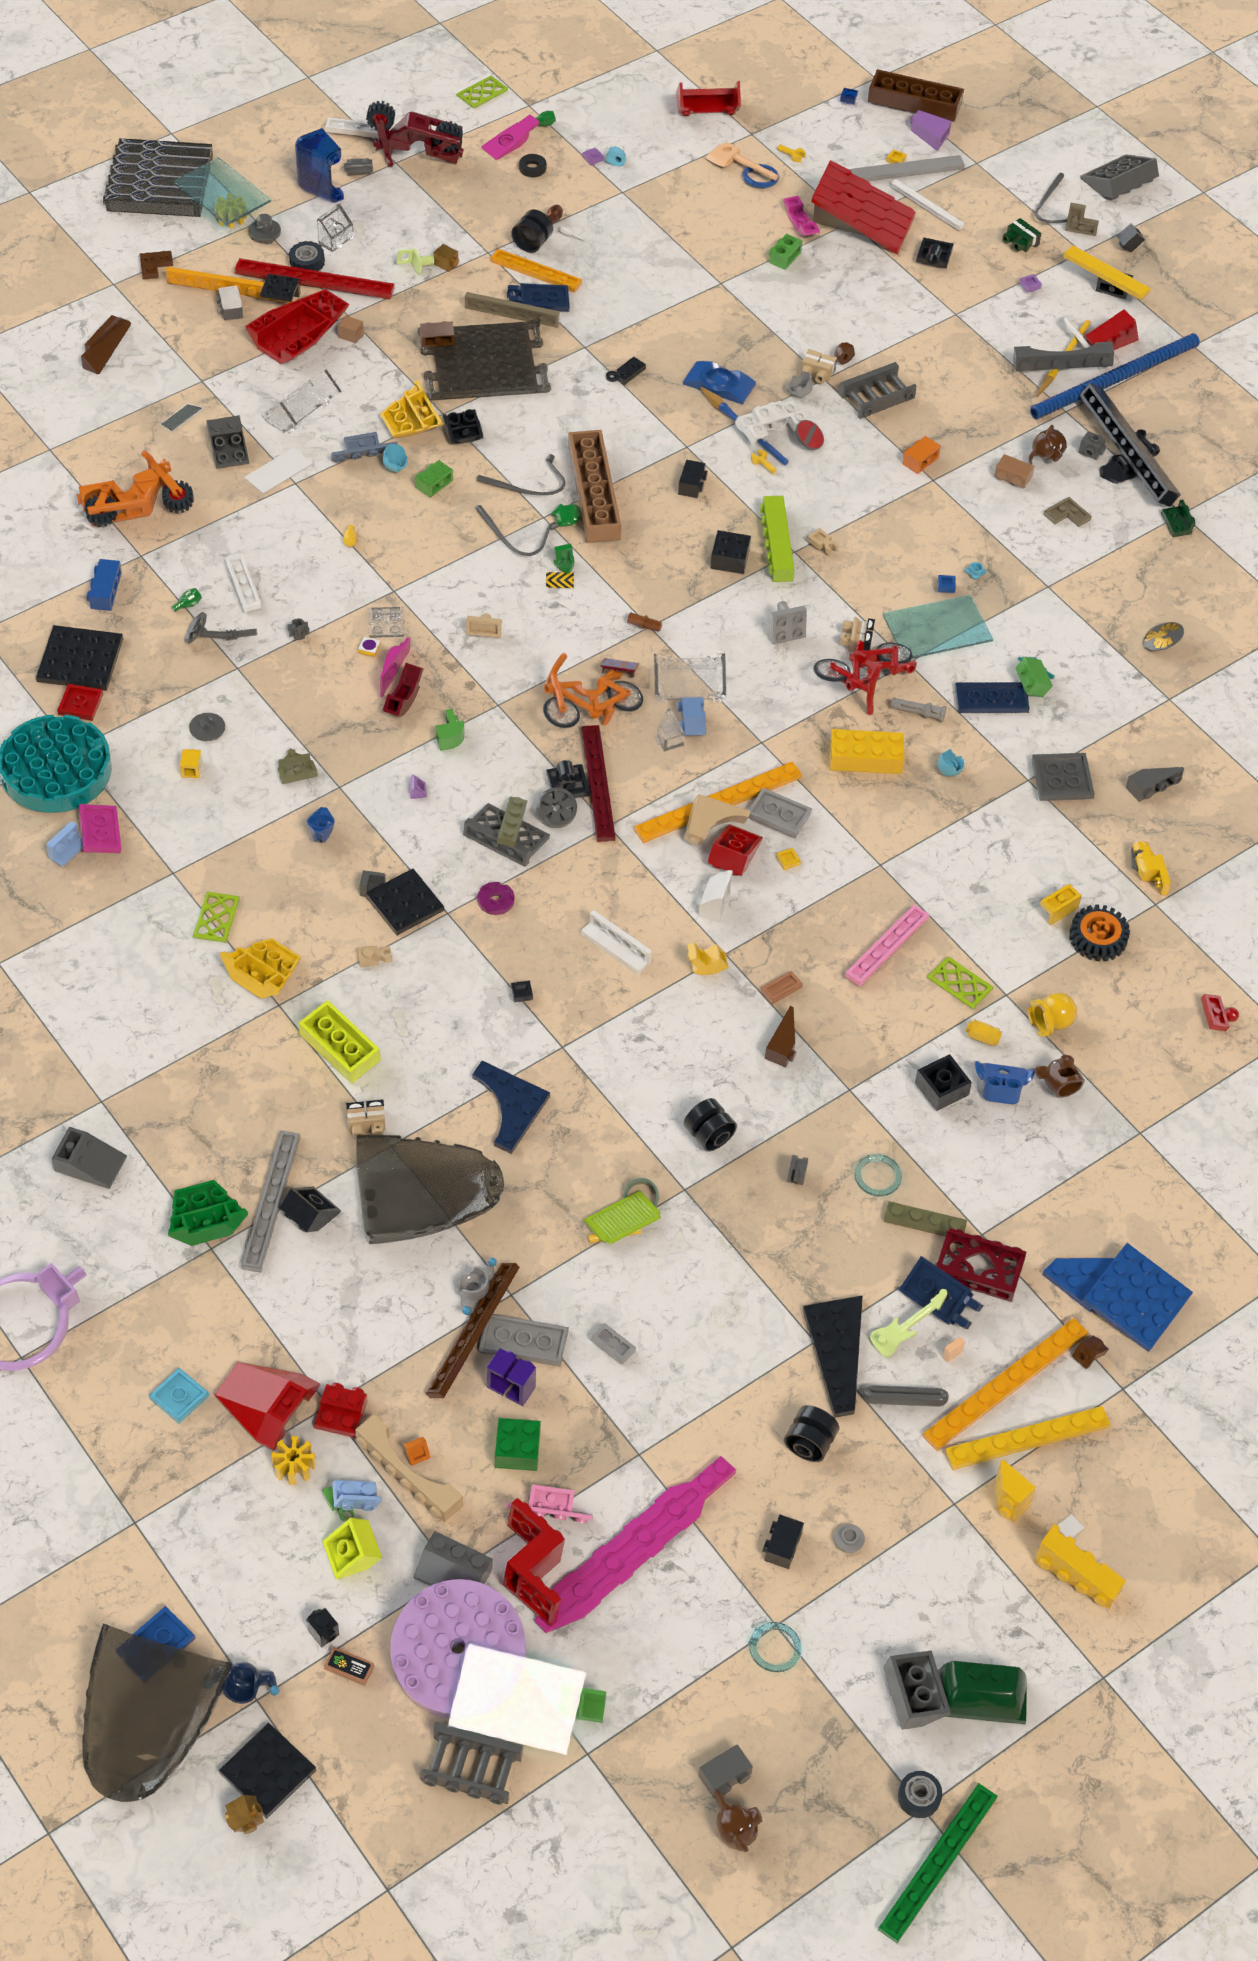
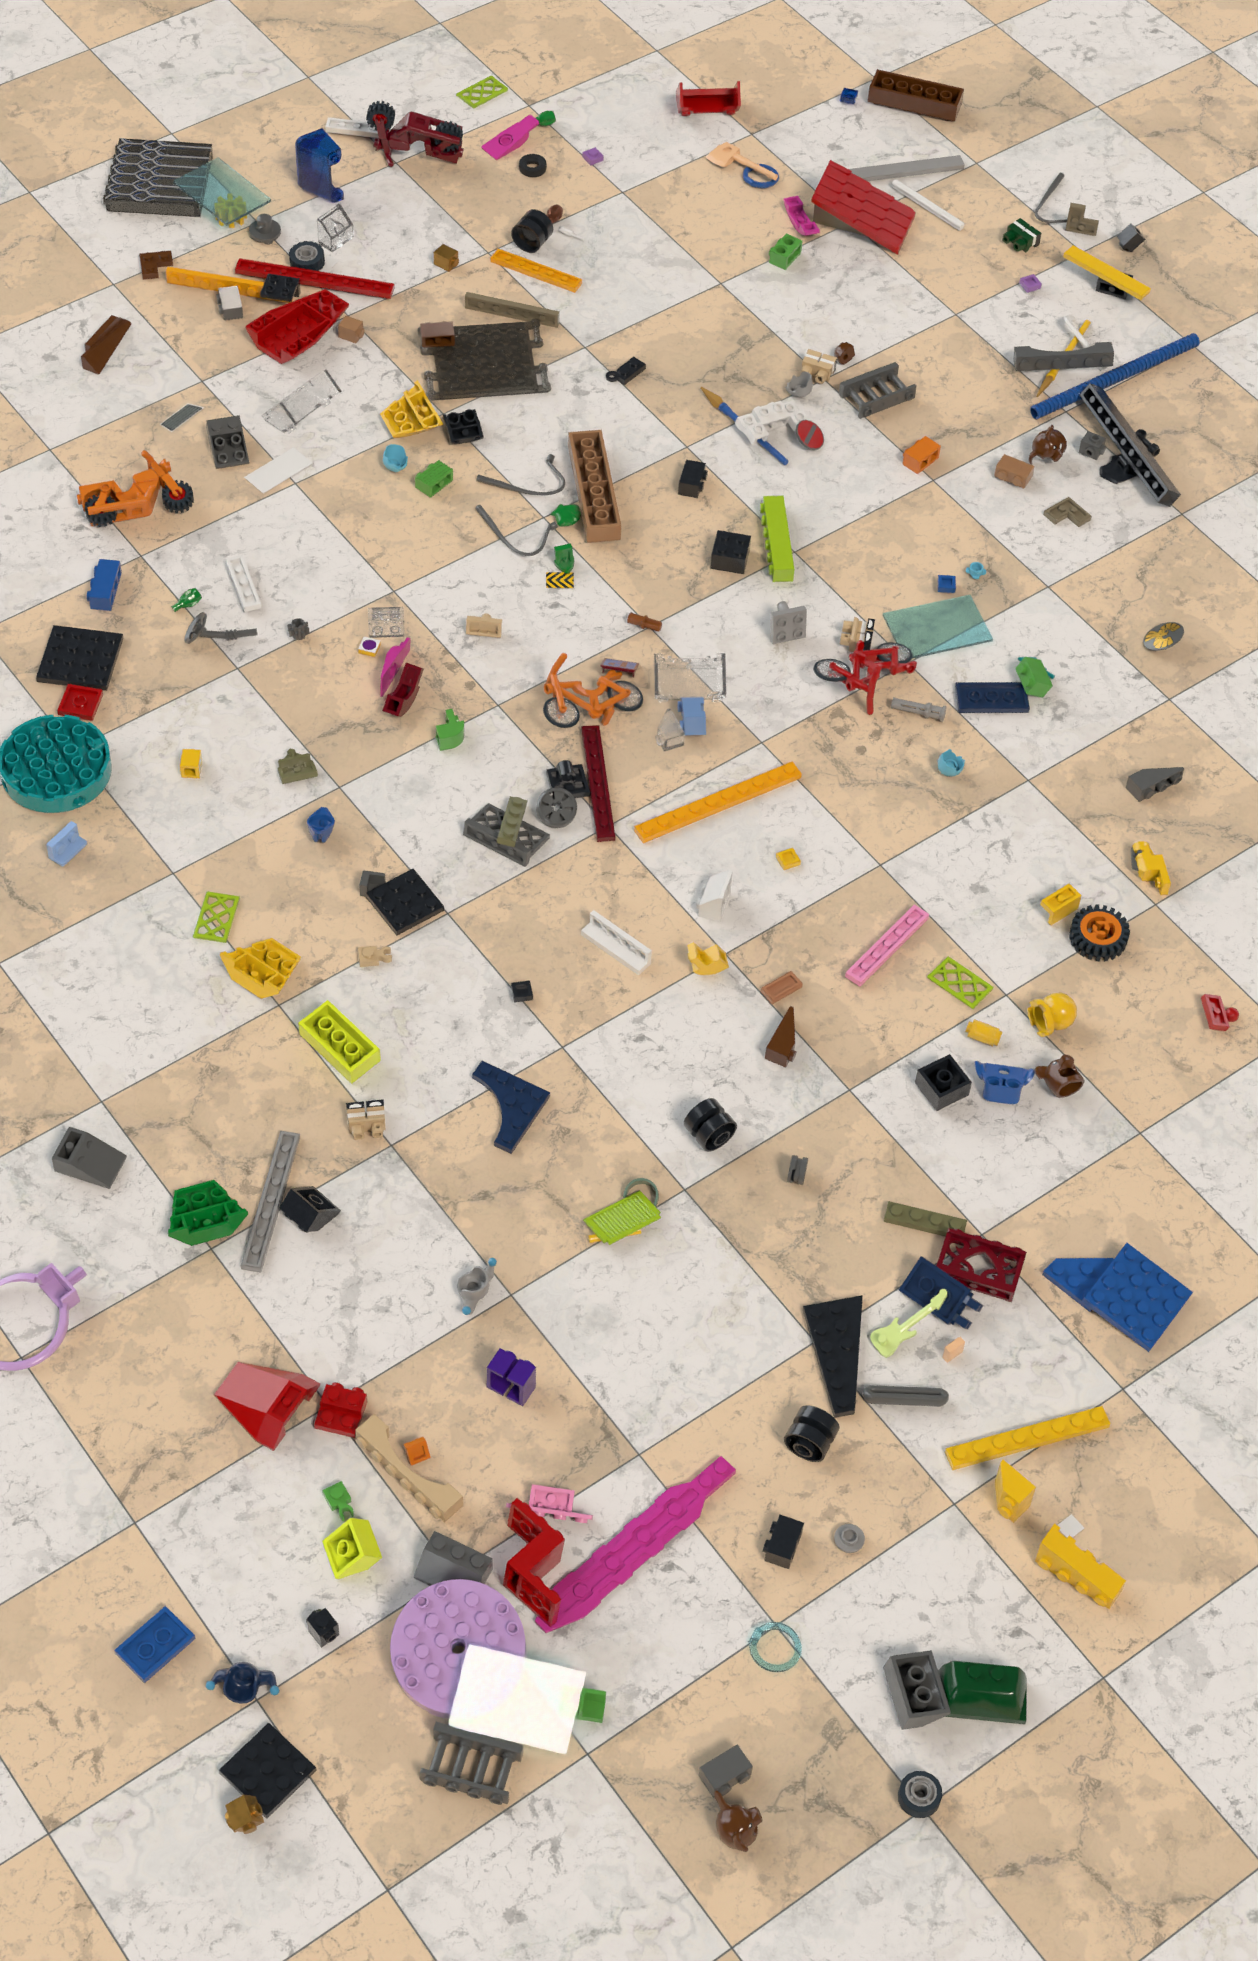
dark pink plate [78,804,122,853] -> none
clear smoke windscreen [82,1623,233,1802] -> none
medium azure tile [149,1368,209,1424] -> none
dark grey piece [189,713,225,741] -> none
yellow gear [271,1436,316,1485] -> none
tile [324,1647,375,1686] -> none
sand blue bracket [331,432,398,462] -> none
light blue bracket [332,1480,382,1511] -> none
yellow cylinder [343,525,357,547] -> none
dark grey head [344,158,373,175] -> none
clear smoke windscreen [356,1135,504,1244] -> none
yellowish green bracket [396,249,434,275] -> none
medium lavender slope [409,774,427,799] -> none
reddish brown tile [426,1263,520,1398] -> none
magenta tile [477,882,515,915] -> none
light grey tile [479,1314,569,1367] -> none
green brick [495,1418,541,1471] -> none
dark blue tile [507,283,570,312] -> none
light grey piece [591,1323,636,1365] -> none
medium azure piece [606,146,626,167] -> none
blue slope [683,361,756,405] -> none
tan arch [684,794,750,845] -> none
red slope [707,824,763,876] -> none
light grey plate [749,788,812,838] -> none
yellow bar [751,449,777,474] -> none
yellow bar [777,144,806,162] -> none
tan plate [807,528,838,555] -> none
yellow brick [830,729,904,774] -> none
clear light blue piece [855,1154,902,1197] -> none
green tile [878,1783,998,1944] -> none
yellow tile [886,149,907,164] -> none
medium lavender slope [910,110,952,151] -> none
black plate [916,237,954,268] -> none
light orange plate [923,1318,1088,1451] -> none
dark grey plate [1031,753,1095,801] -> none
reddish brown bracket [1072,1335,1109,1369] -> none
dark grey slope [1080,154,1159,199] -> none
red wedge [1085,309,1139,350] -> none
dark green bracket [1161,499,1195,537] -> none

